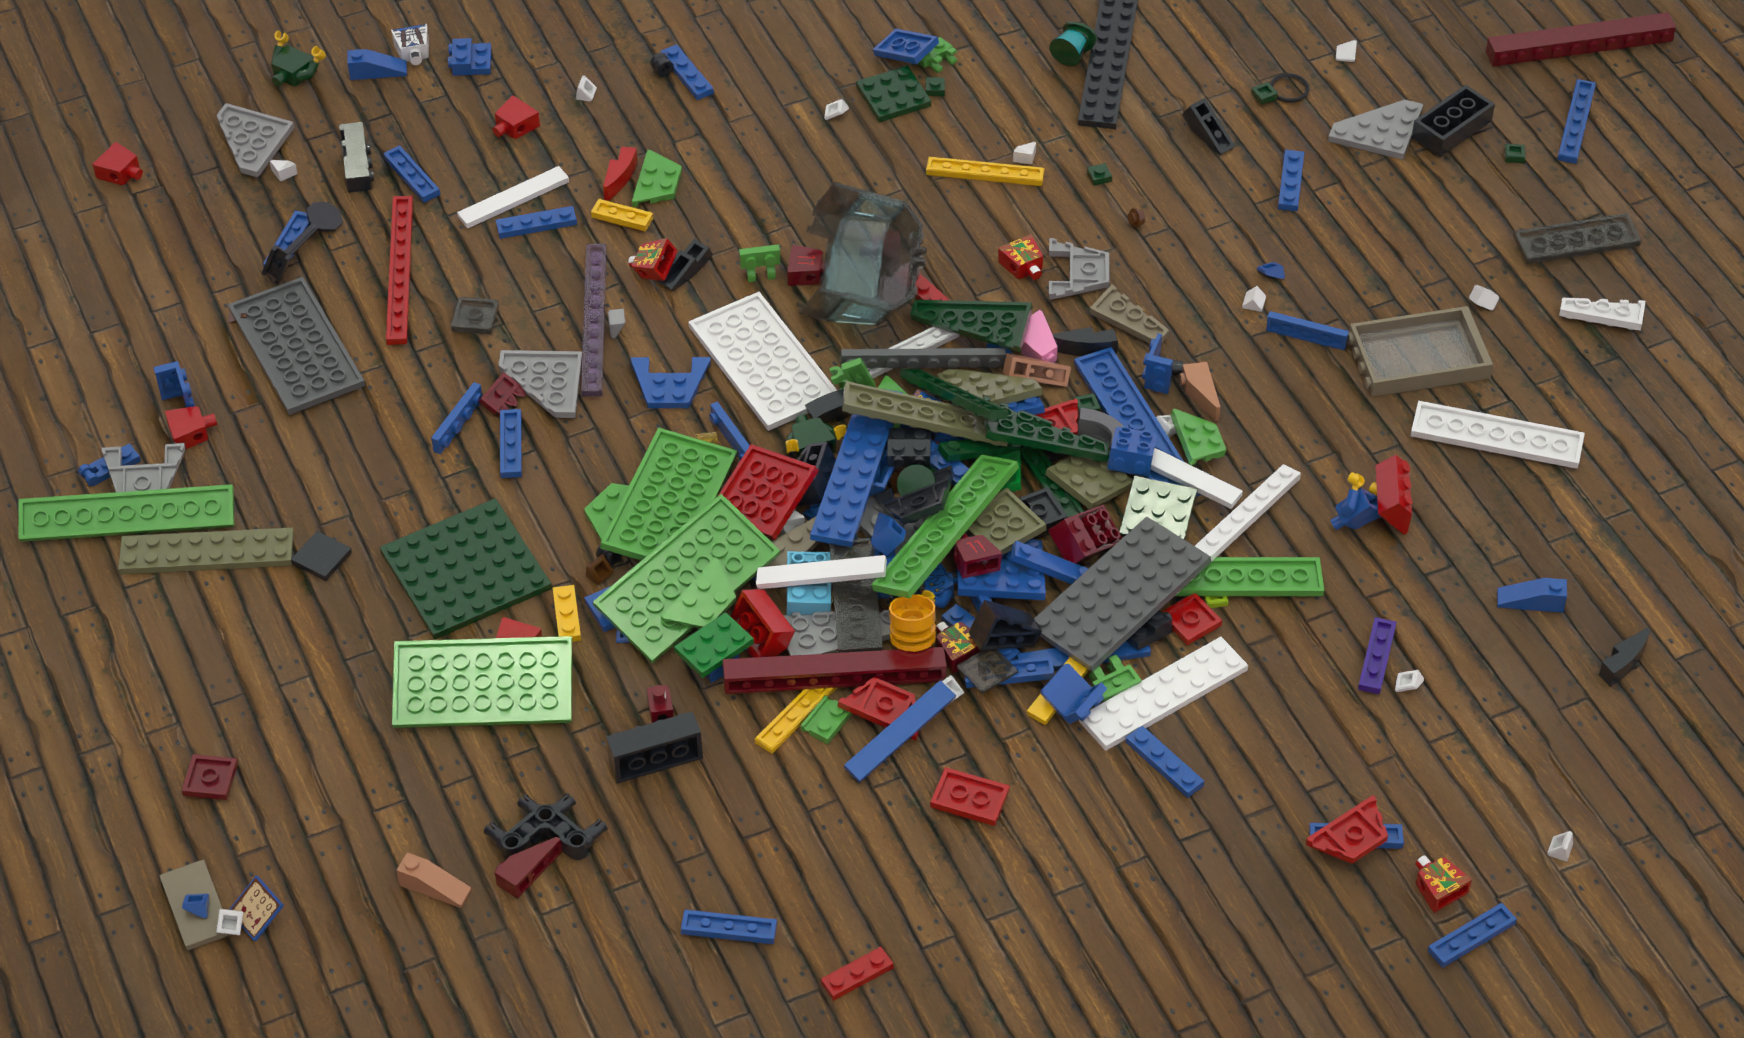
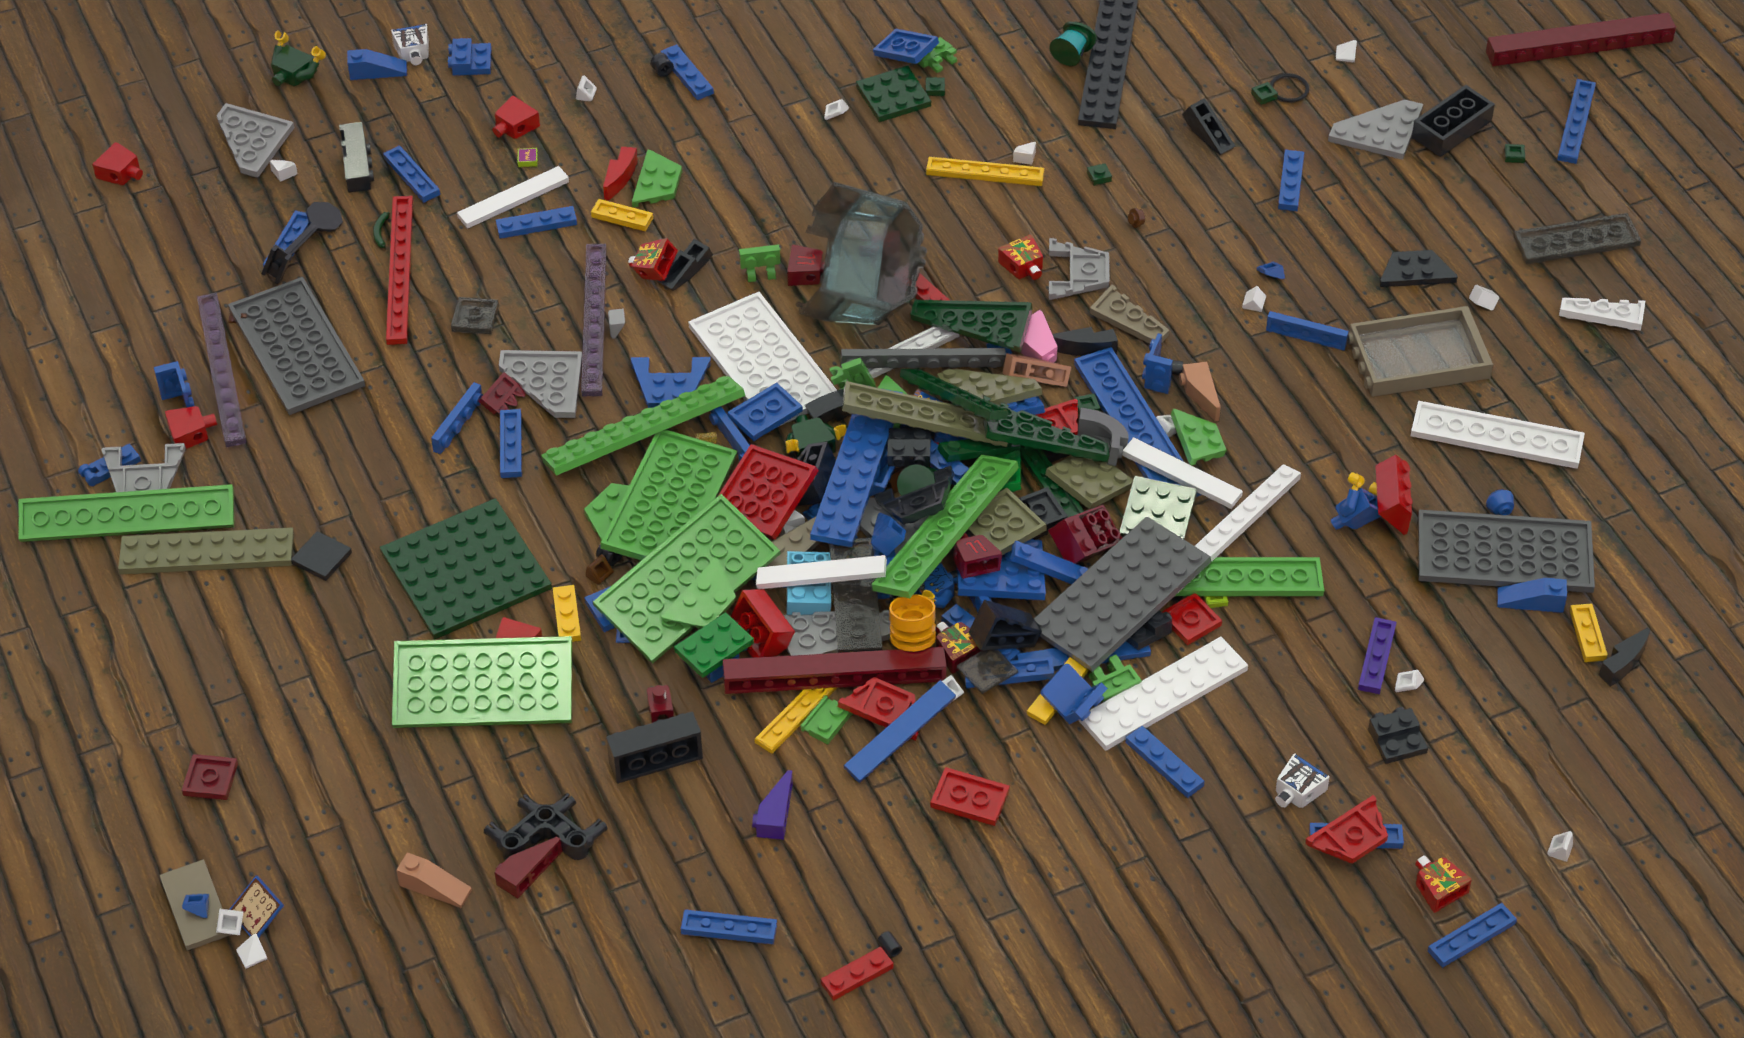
blue bracket [1107,426,1157,477] -> none
none -> clear purple plate [197,293,247,447]
none -> white slope [236,934,267,969]
none -> dark green piece [373,212,390,248]
none -> tile [518,148,538,167]
none -> bright green plate [541,376,746,476]
none -> blue plate [728,382,803,441]
none -> dark purple slope [752,770,793,840]
none -> black hinge [877,931,902,958]
none -> white torso [1275,754,1330,808]
none -> black plate [1368,707,1428,764]
none -> black wing [1380,250,1458,287]
none -> dark grey plate [1418,510,1595,593]
none -> blue cone [1486,489,1514,515]
none -> yellow plate [1569,604,1608,662]

